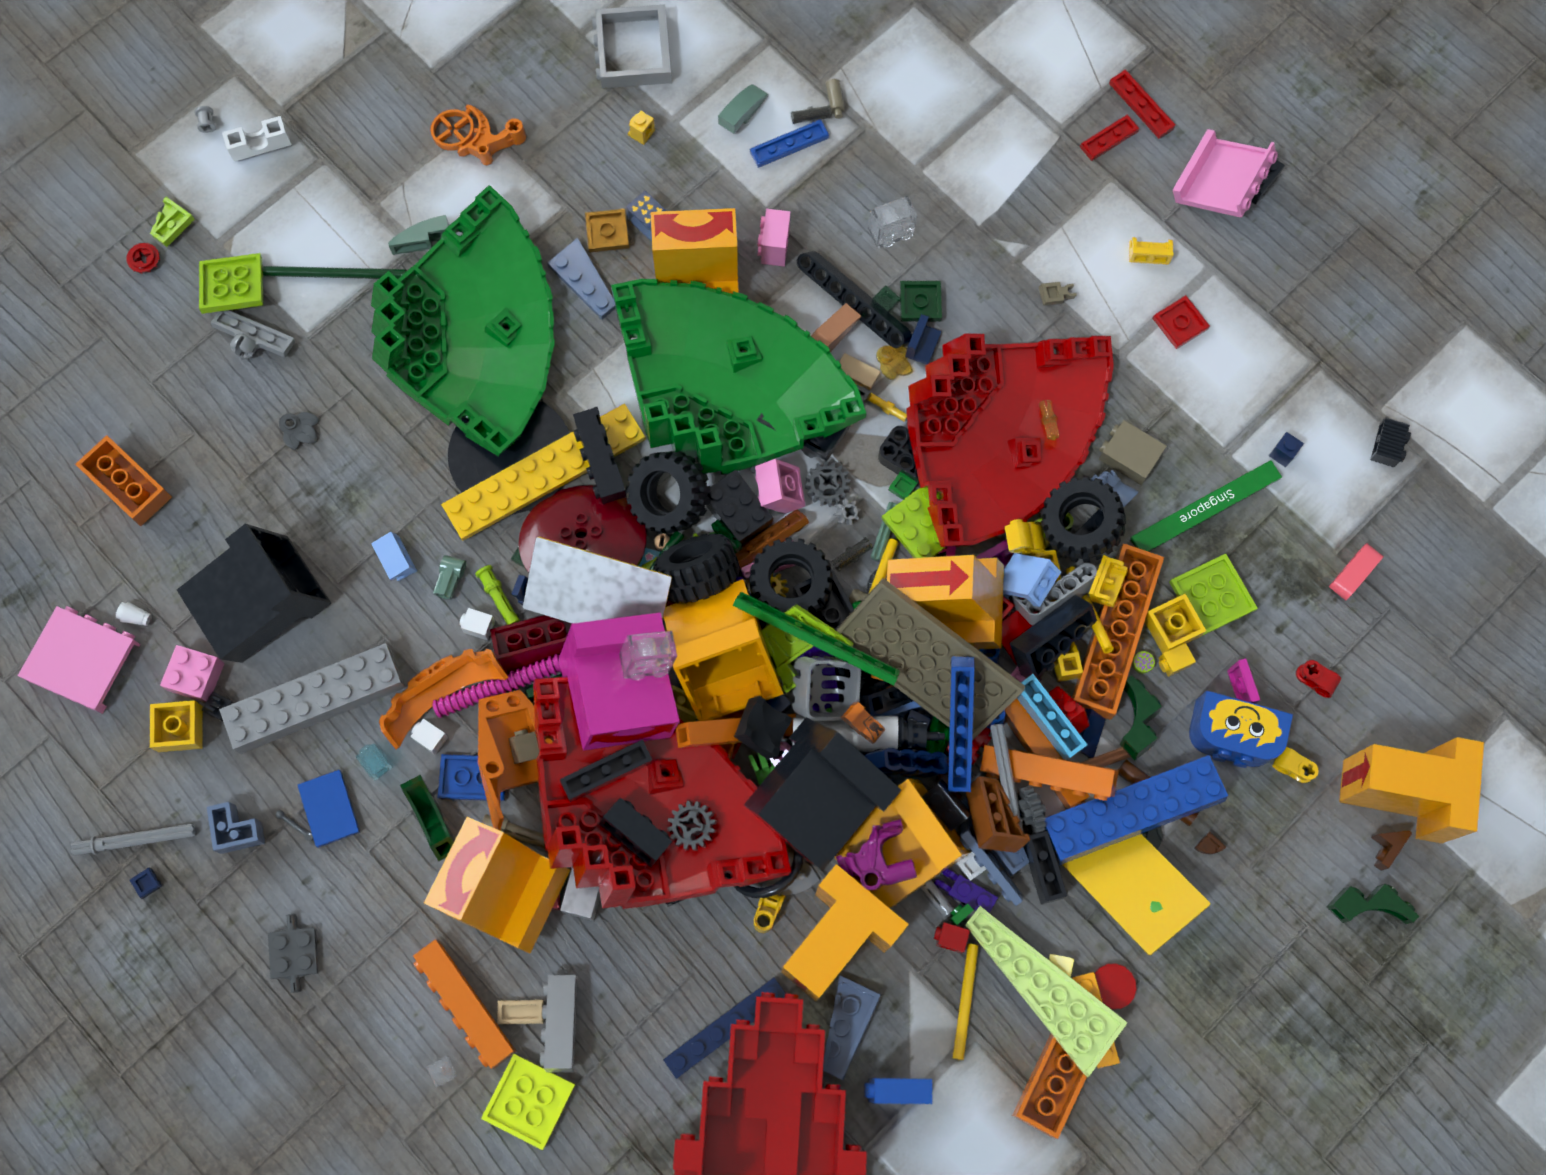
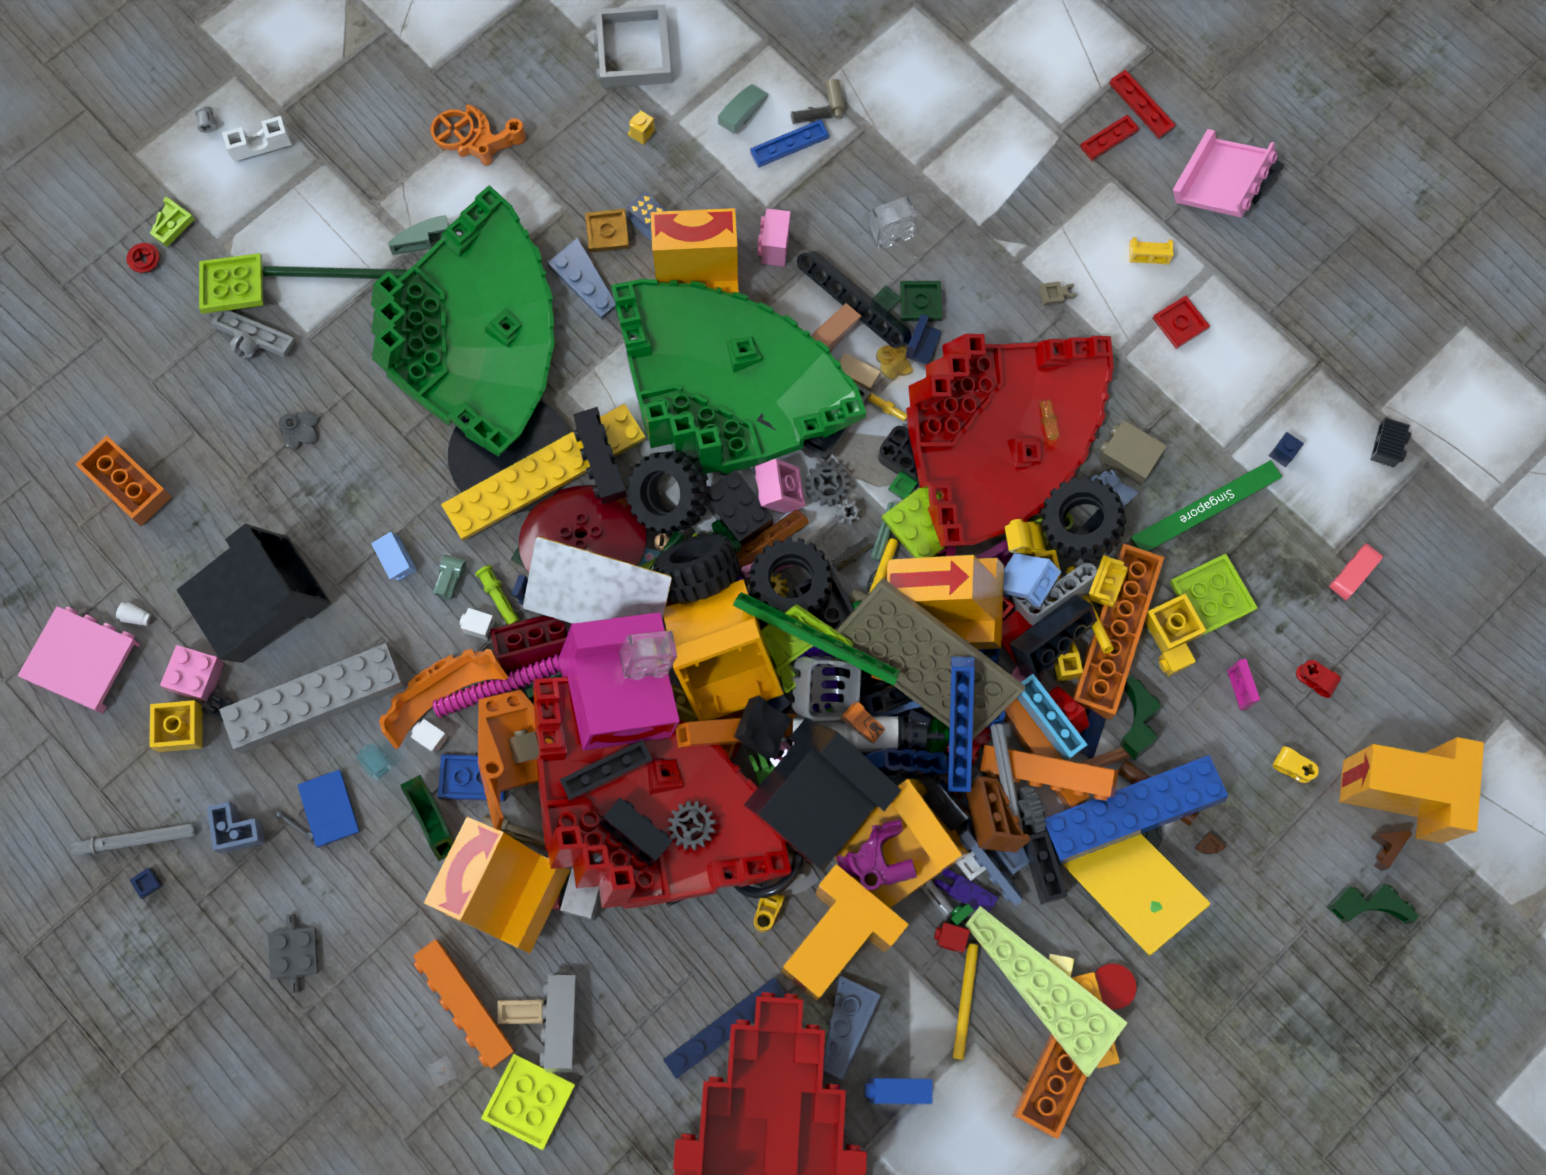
lime tile [1132,651,1155,674] -> none
blue brick [1189,691,1293,768] -> none

